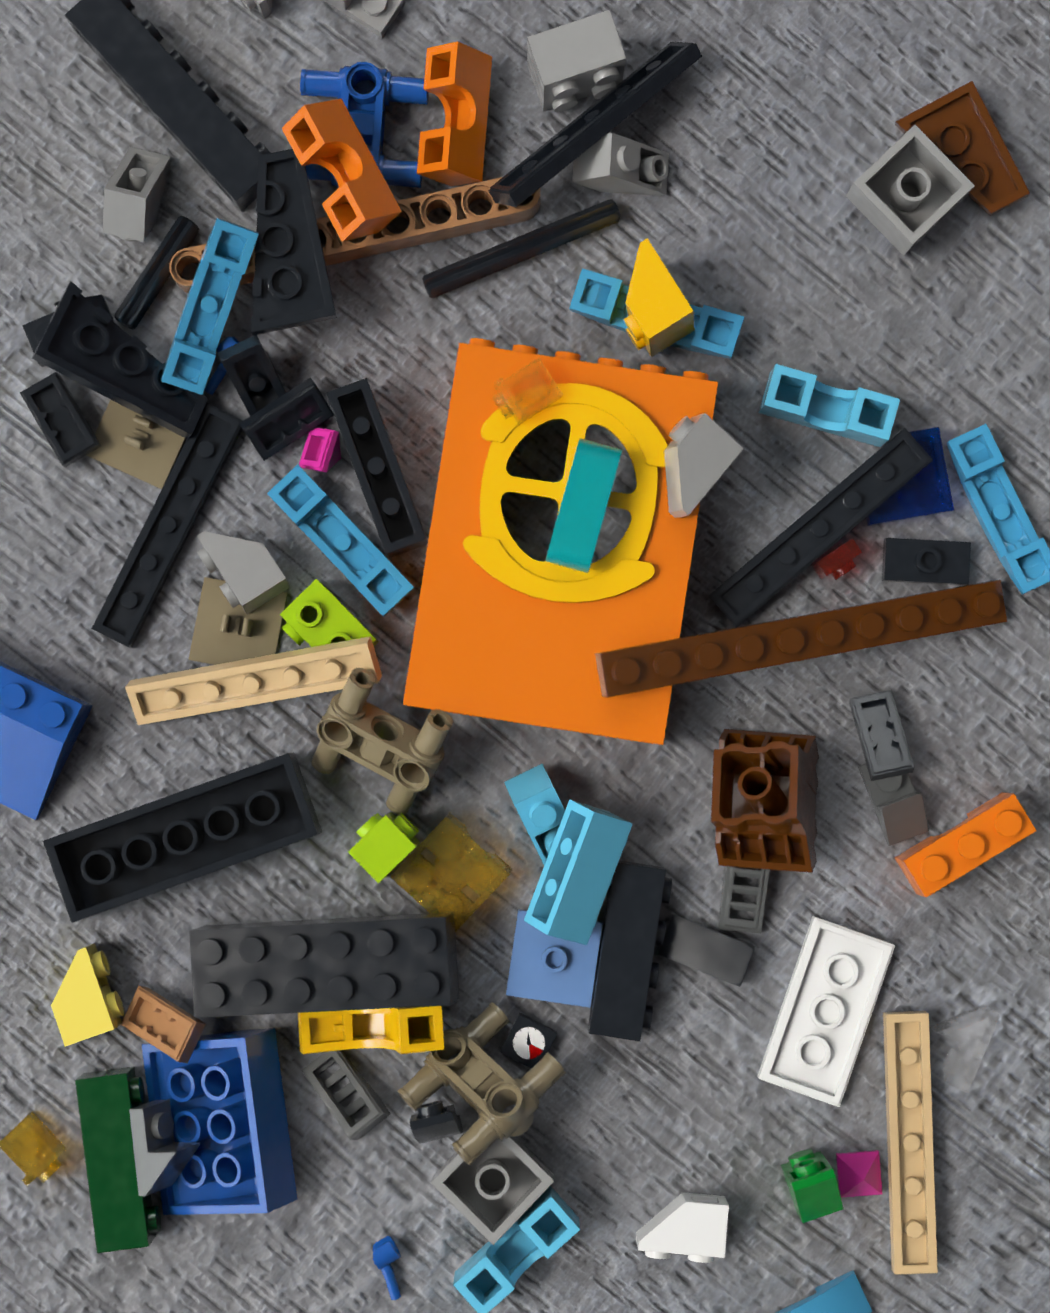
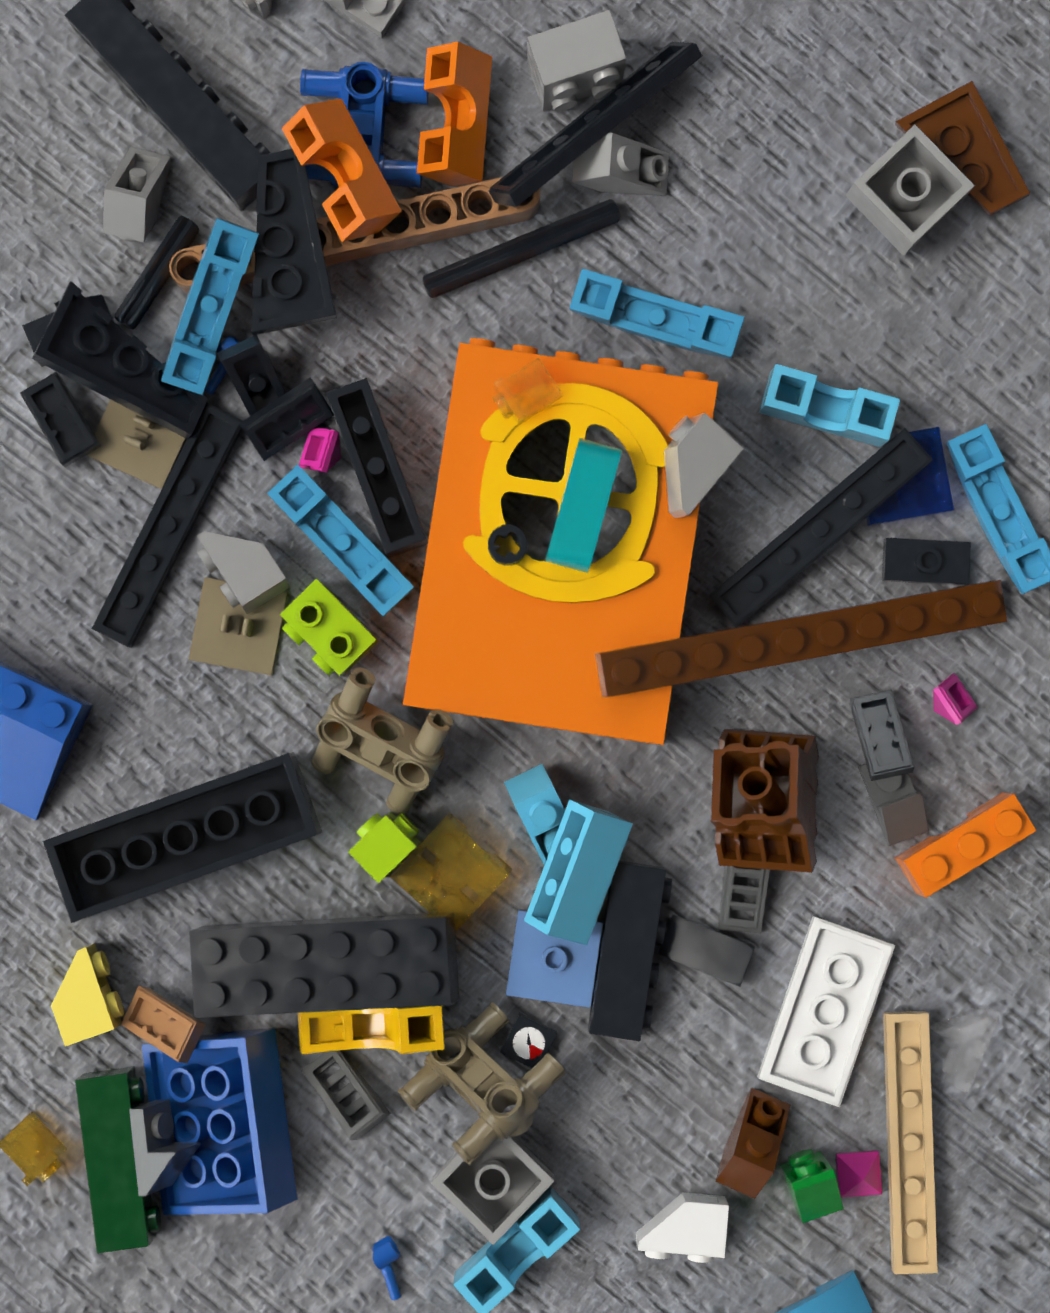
tan plate [125,636,382,725] -> none
black slope [409,1101,463,1144] -> none
yellow slope [624,238,695,357] -> none
clear red plate [811,538,862,580] -> none
none -> black bush [488,525,527,566]
none -> reddish brown slope [716,1088,791,1199]
none -> dark pink slope [933,673,977,725]

